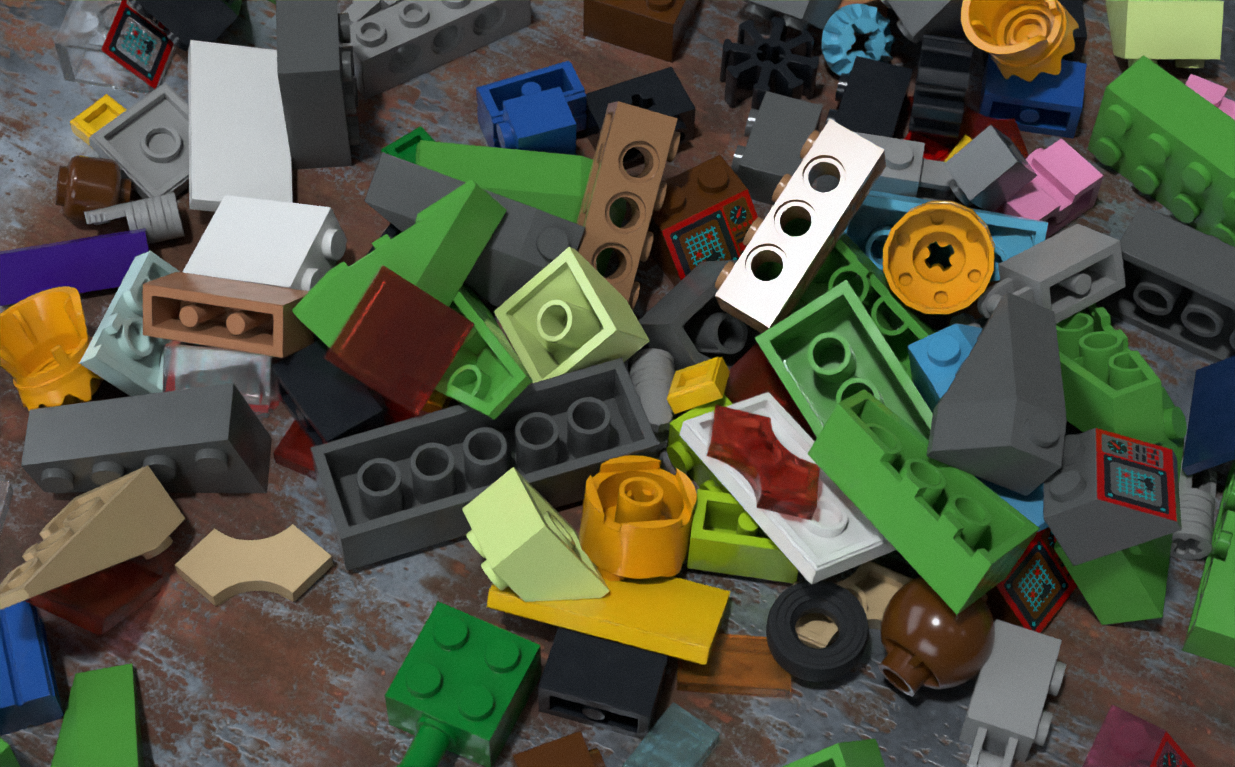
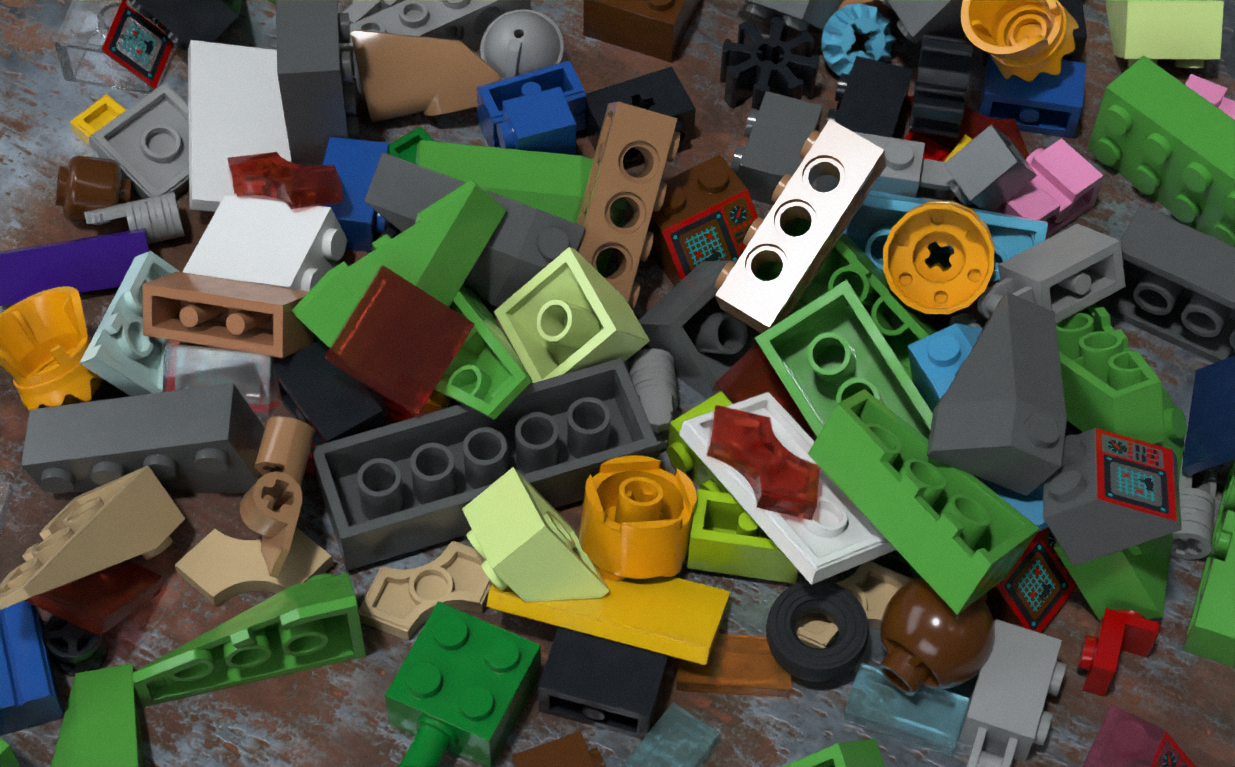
yellow tile [667,357,730,414] -> none
none -> black wheel [43,607,109,677]
none -> bright green wedge [132,573,366,708]
none -> clear red tile [227,152,343,209]
none -> medium nougat panel [240,416,315,578]
none -> blue brick [313,137,390,252]
none -> medium nougat panel [351,29,501,123]
none -> tan tile [358,541,493,641]
none -> light grey helmet [480,9,570,81]
none -> clear light blue tile [842,663,969,756]
none -> red bracket [1077,608,1160,697]

